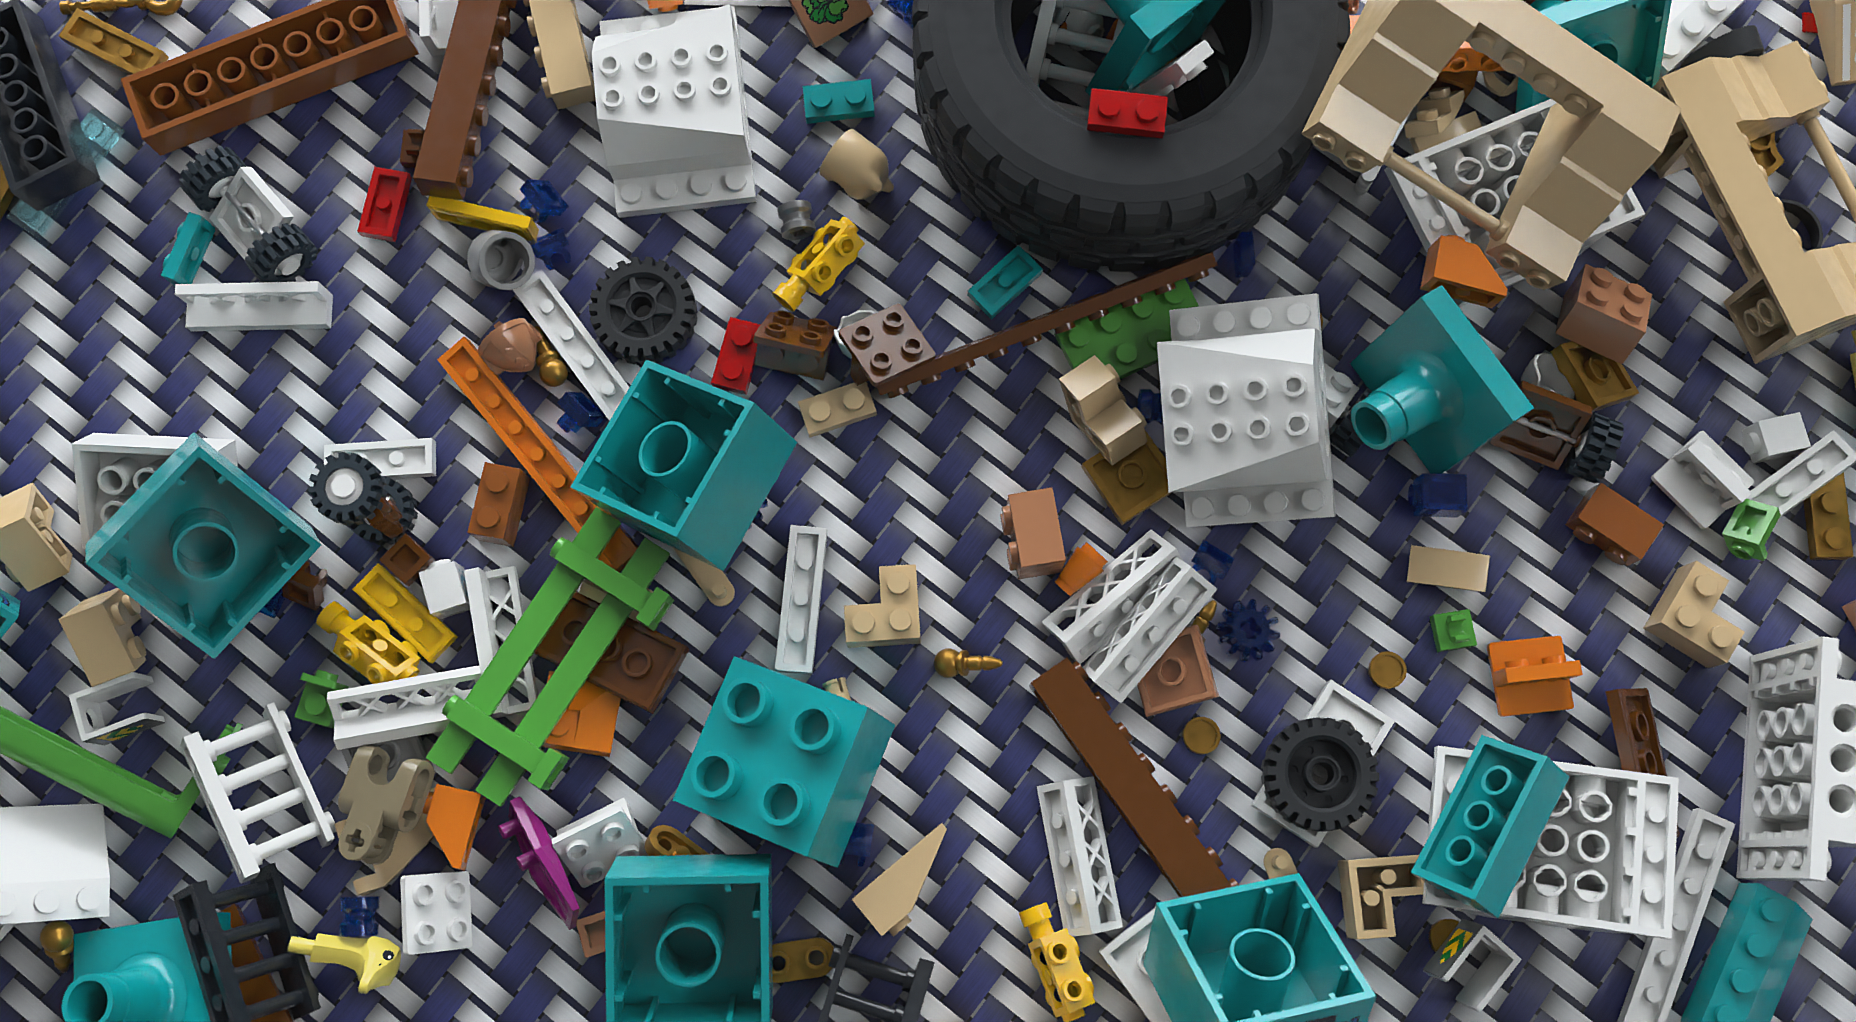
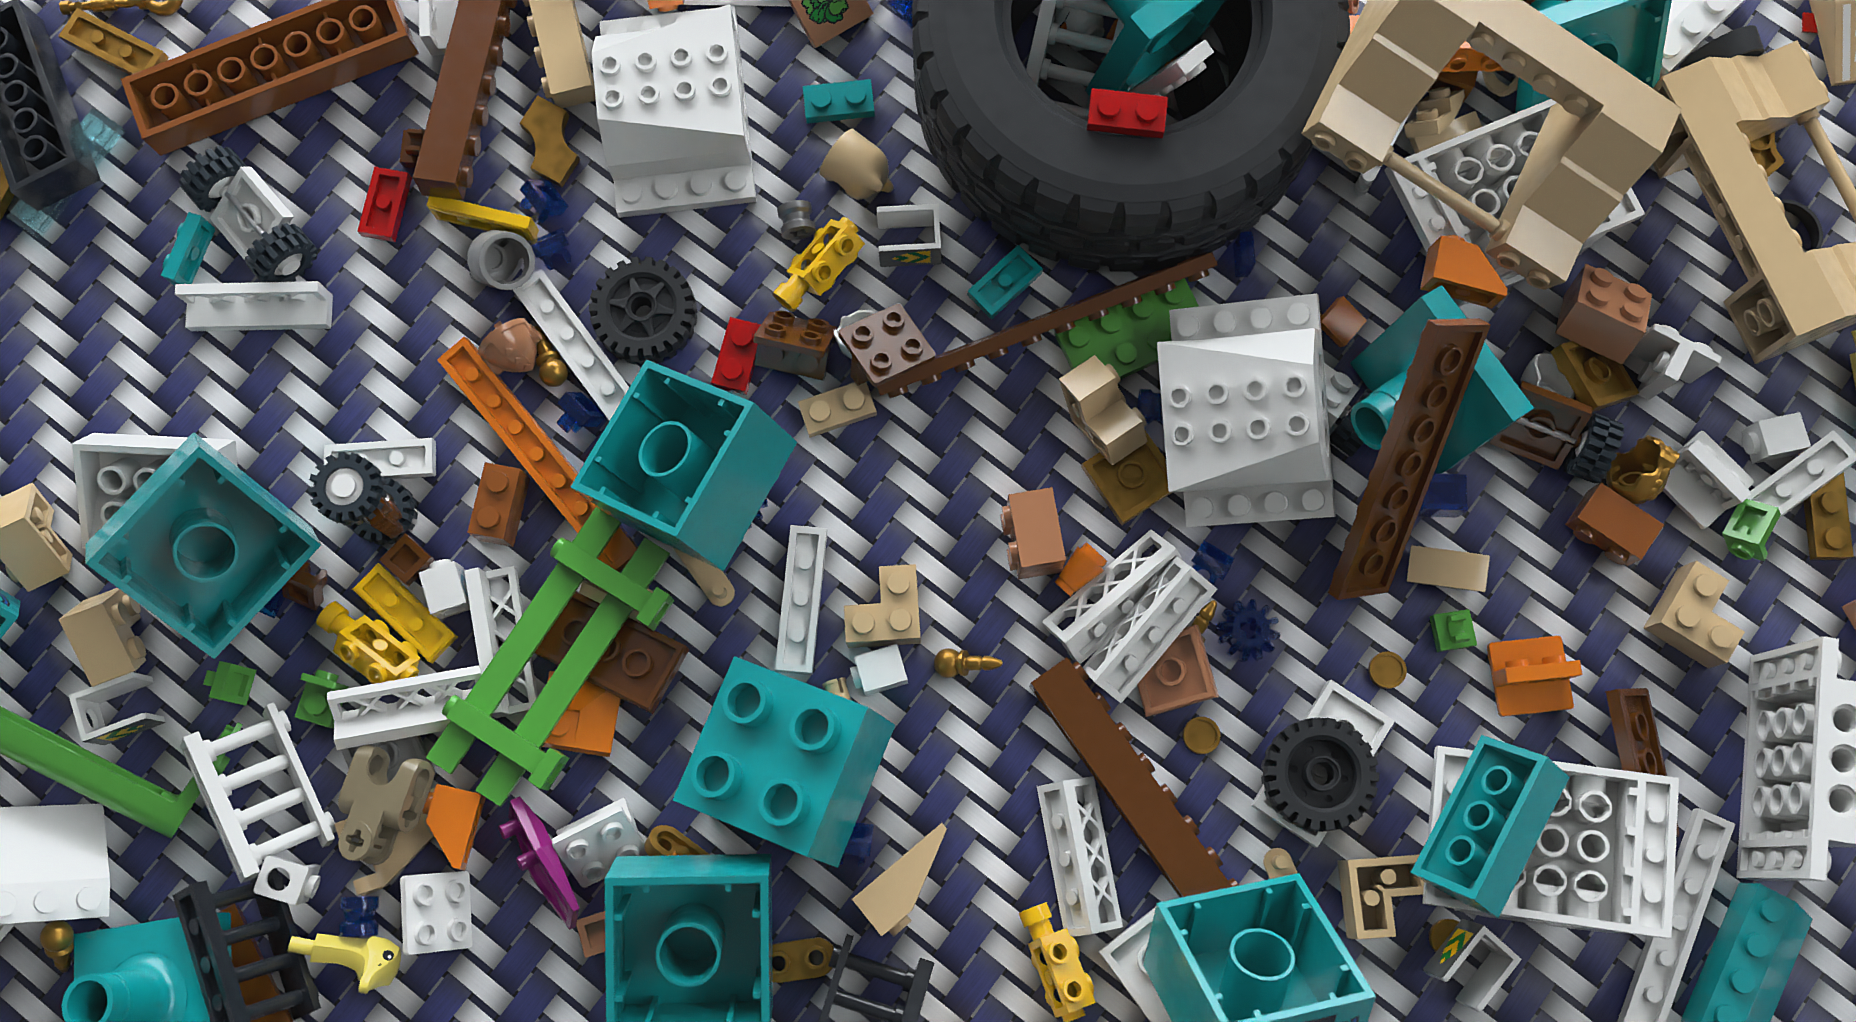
none -> bright green tile [203,661,257,706]
none -> white bracket [253,855,321,905]
none -> pearl gold tile [519,95,580,187]
none -> white brick [850,644,908,696]
none -> white piece [877,204,941,267]
none -> orange tile [1320,296,1367,347]
none -> reddish brown plate [1328,318,1491,600]
none -> pearl gold hair [1606,435,1680,504]
none -> white bracket [1630,324,1722,400]

